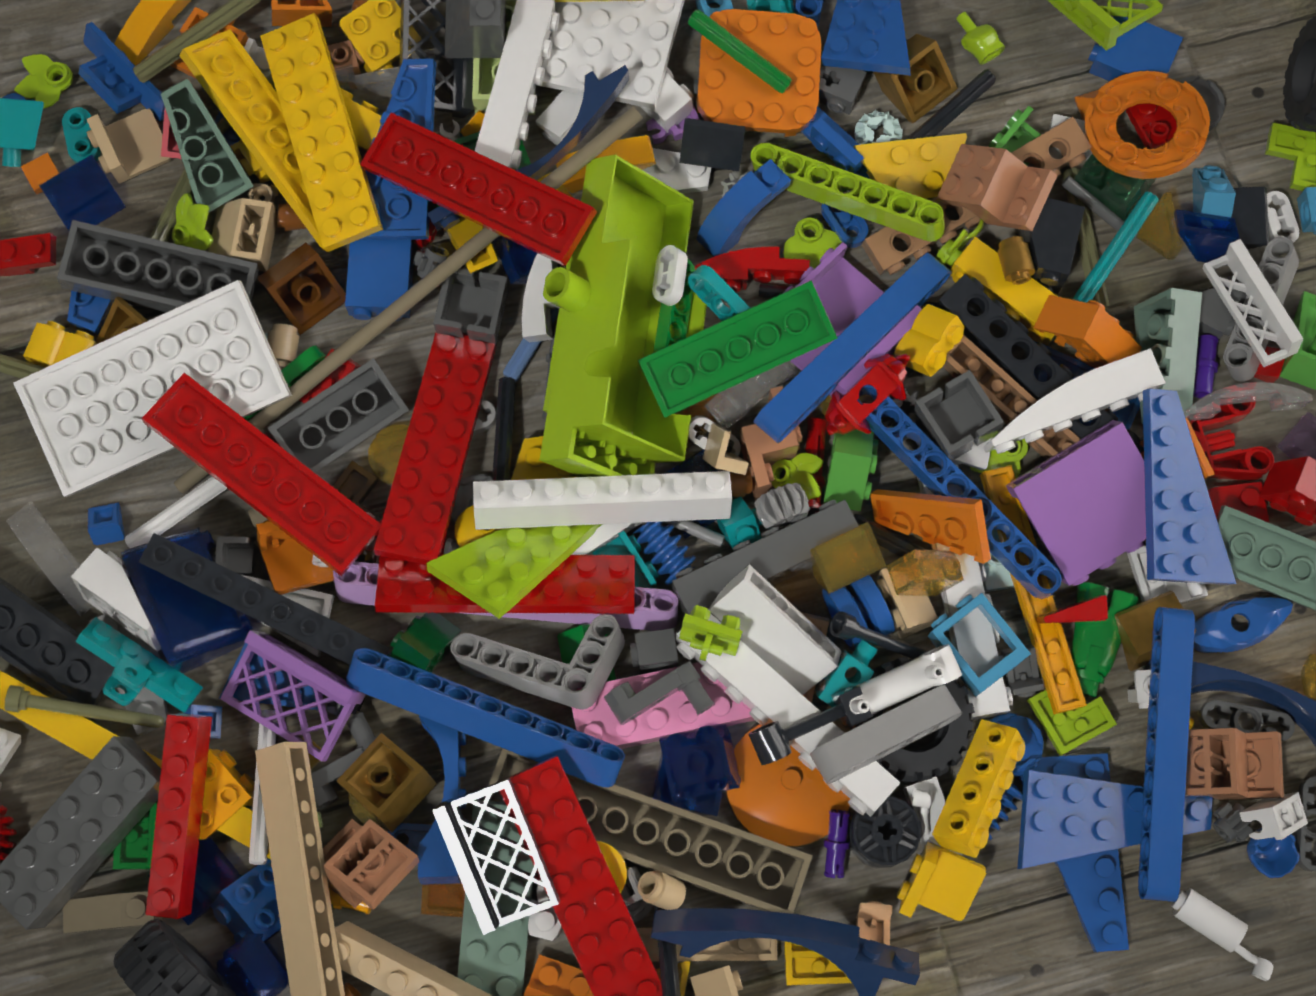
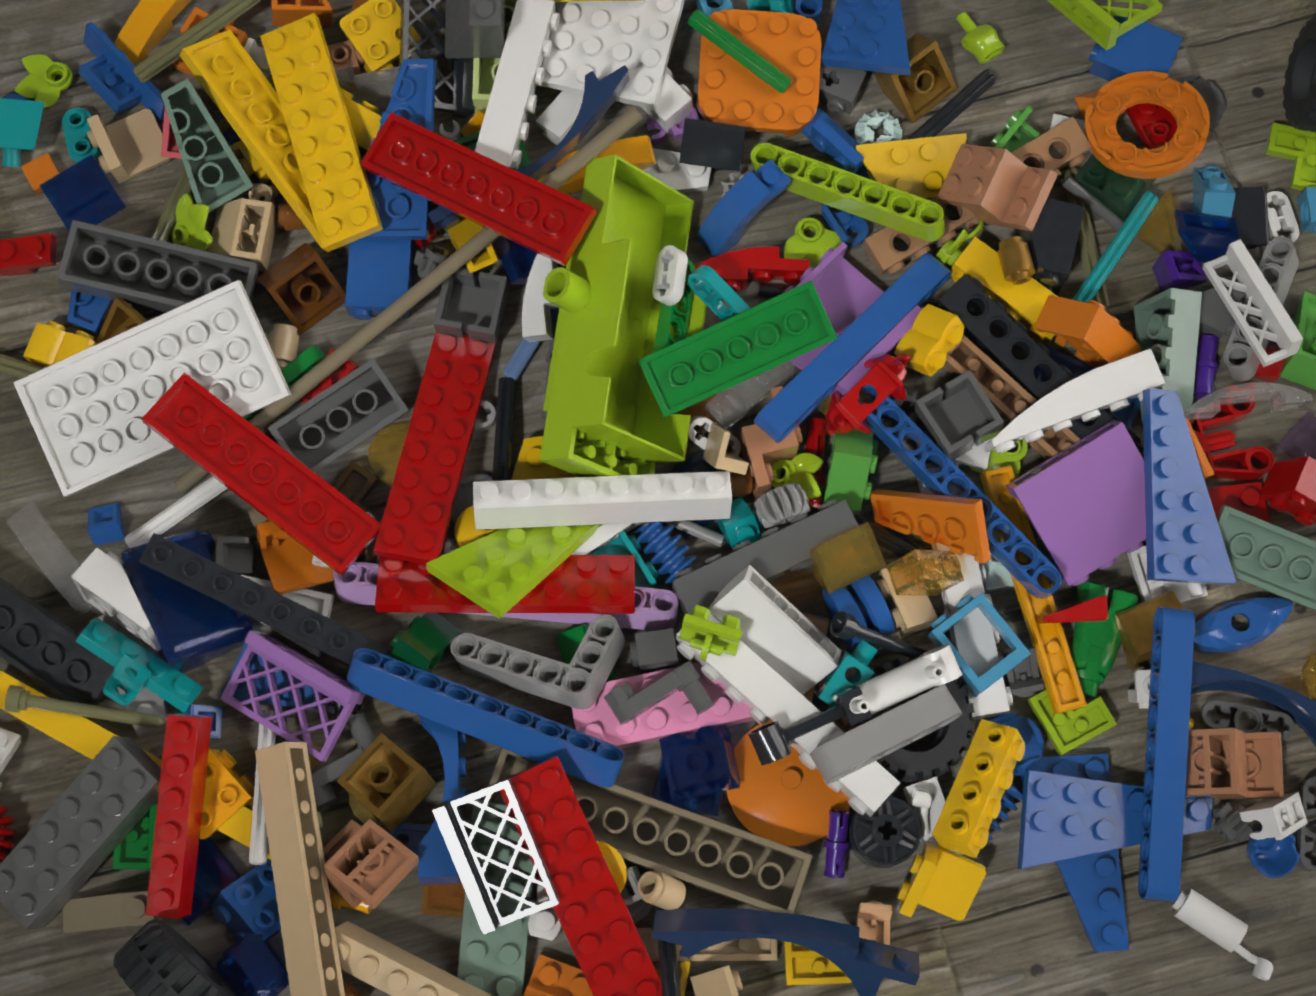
none -> dark purple slope [1152,250,1208,292]

